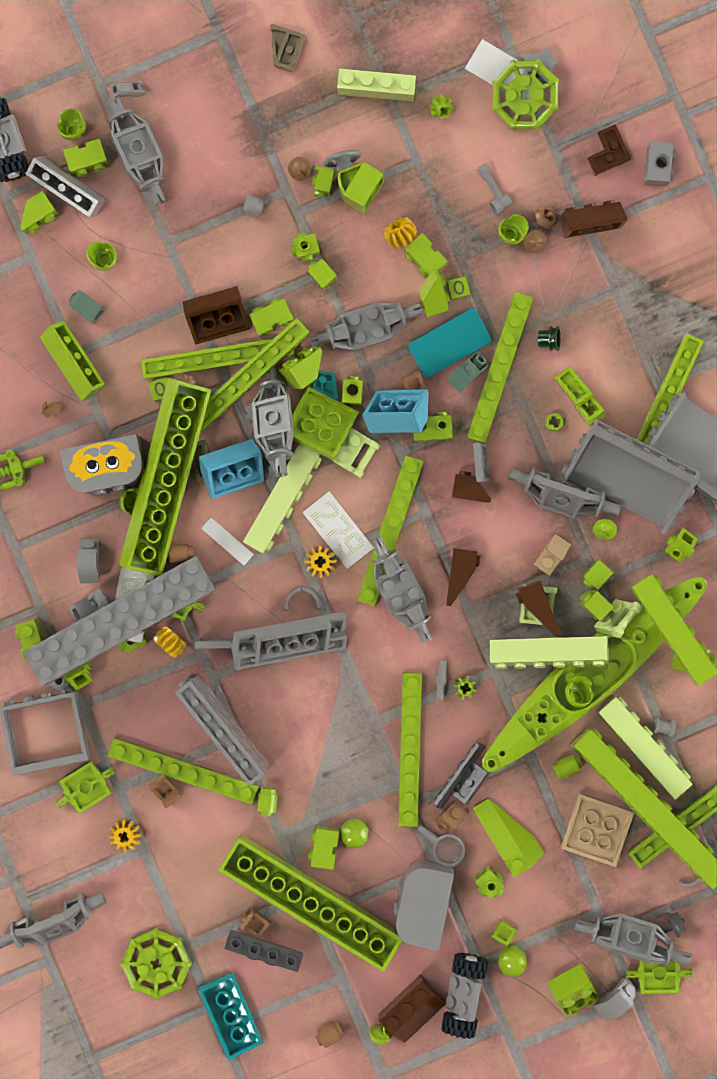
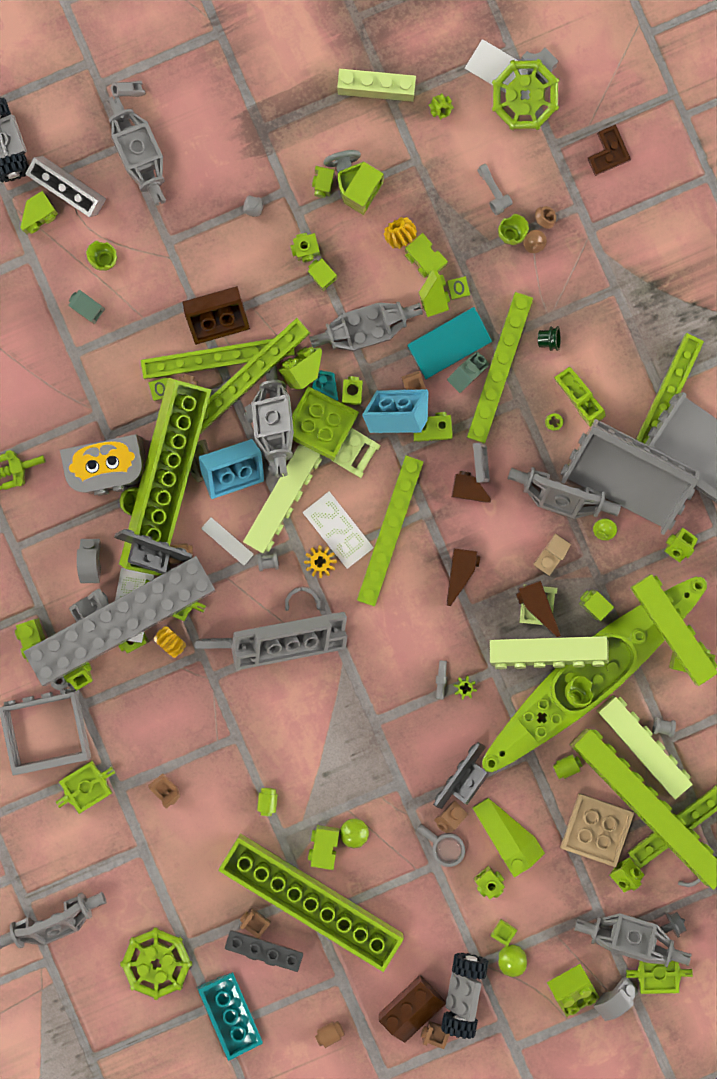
lime brick [40,321,105,401] -> none
medium nougat hat [41,401,63,418] -> none
lime hair [57,108,86,140] -> none
lime brick [63,138,110,177] -> none
lime plate [108,737,259,805] -> none
yellow gear [108,819,142,852] -> none
light grey panel [175,674,269,786] -> none
lime brick [249,298,294,338] -> none
dark tan wing [270,24,306,73] -> none
medium nougat hat [288,157,312,181] -> none
lime hat [369,1025,392,1045] -> none
light grey plate [370,536,433,643] -> none
light grey brick [393,860,454,951] -> none
lime plate [398,672,422,827] -> none
reddish brown slope [561,200,627,238] -> none
lime brick [581,560,613,590] -> none
yellowish green plate [594,599,643,638] -> none
light grey brick [643,141,676,186] -> none
none -> dark grey bracket [114,529,192,574]
none -> light grey bush [258,552,279,571]
none -> medium nougat bracket [420,1021,450,1049]
none -> lime brick [609,857,644,893]

